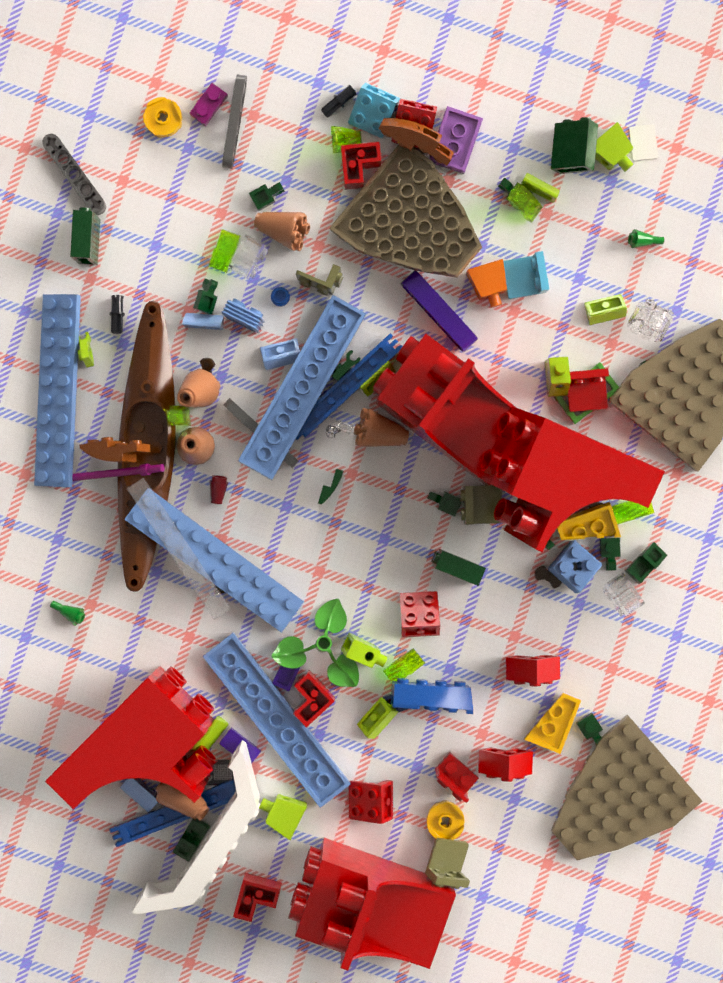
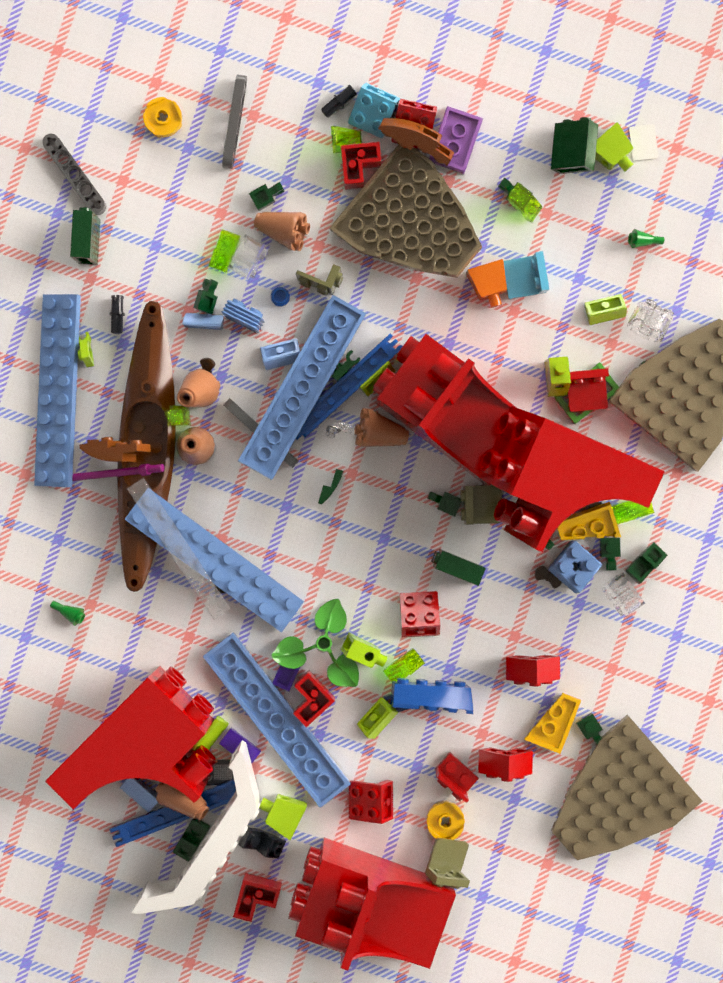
magenta piece [189,83,228,127] -> none
dark red cone [209,475,229,504] -> none
dark purple beam [401,270,478,352] -> none
lime slope [521,173,560,203] -> none
none -> black slope [238,827,286,859]

